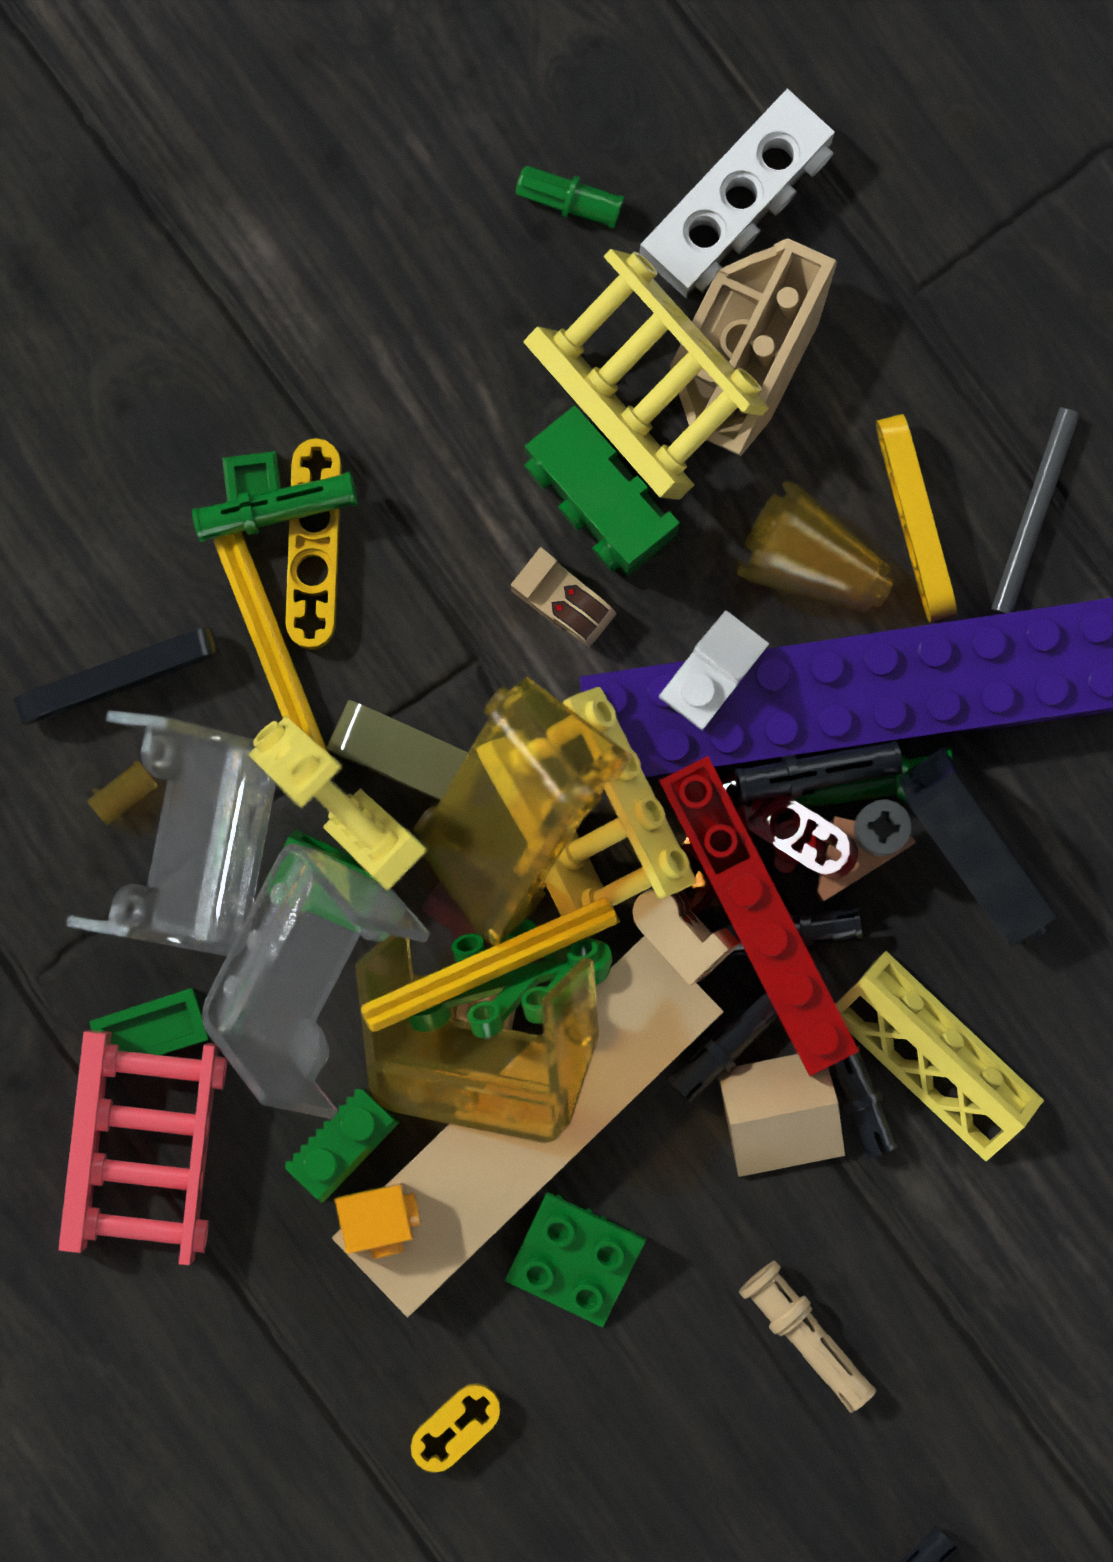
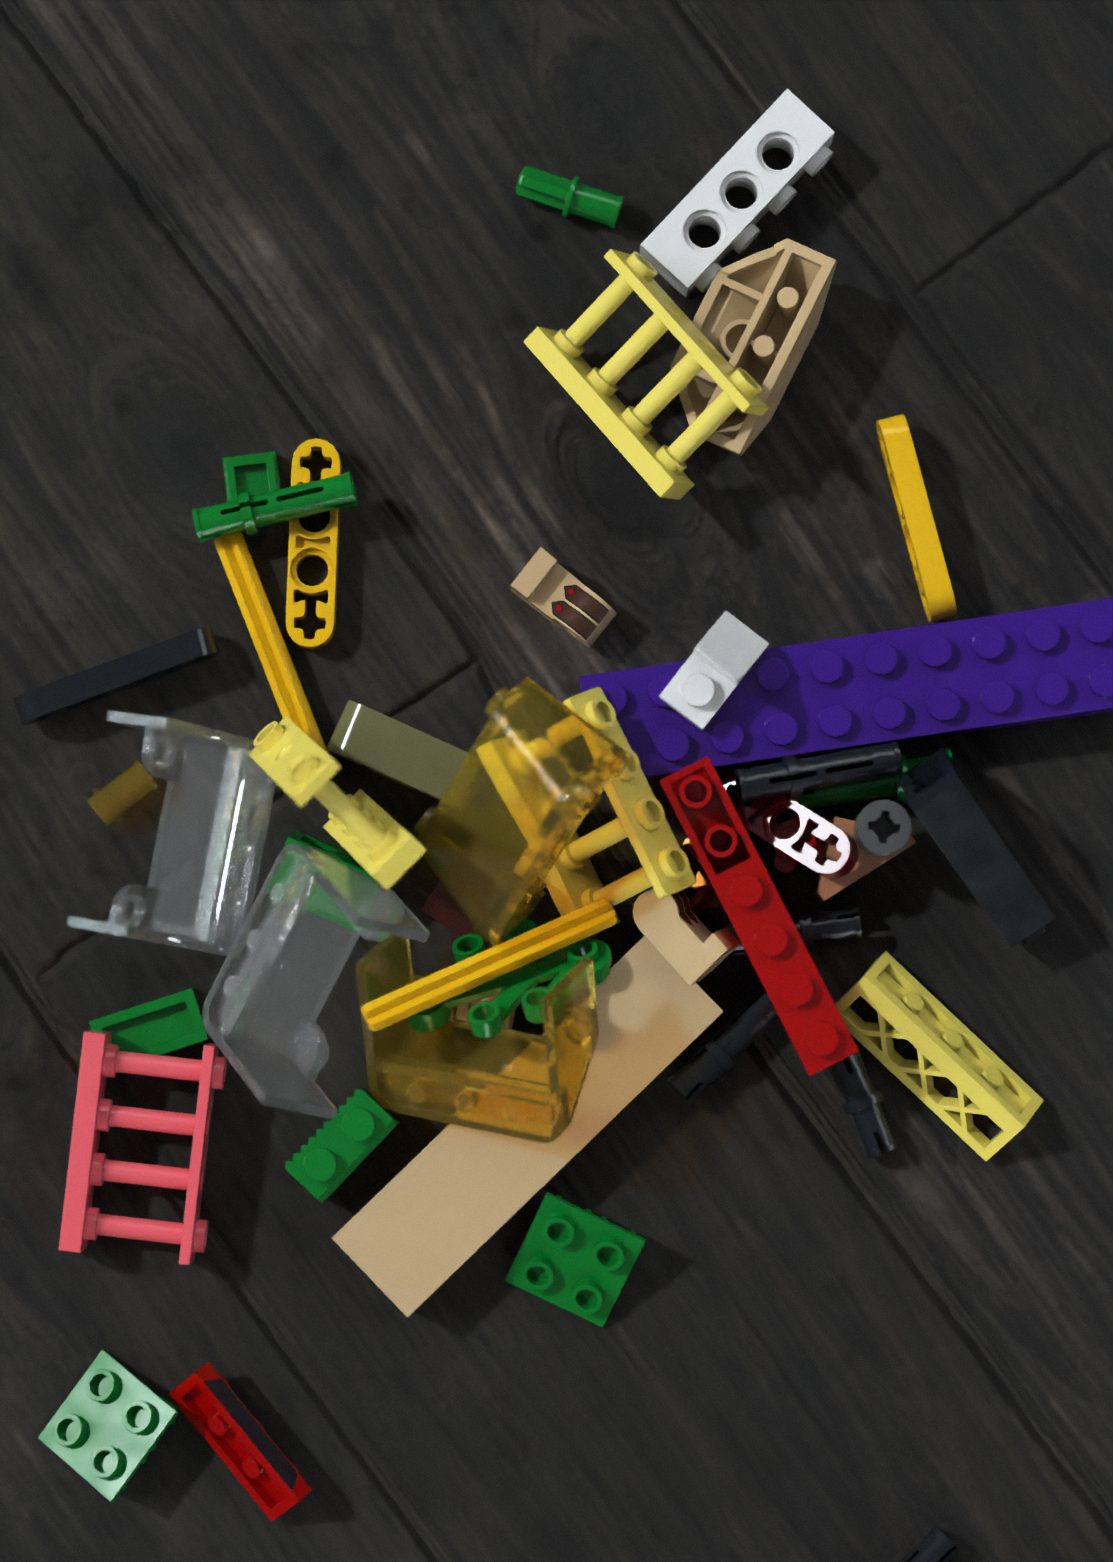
light orange brick [335,1183,422,1259] -> none
yellow beam [411,1383,501,1472] -> none
green wedge [523,405,680,577] -> none
tan slope [718,1054,845,1177] -> none
clear yellow cone [737,481,893,612] -> none
tan pin [739,1260,877,1413] -> none
dark grey bar [991,407,1080,614] -> none
none -> hinge [38,1349,178,1502]
none -> red plate [169,1361,312,1522]

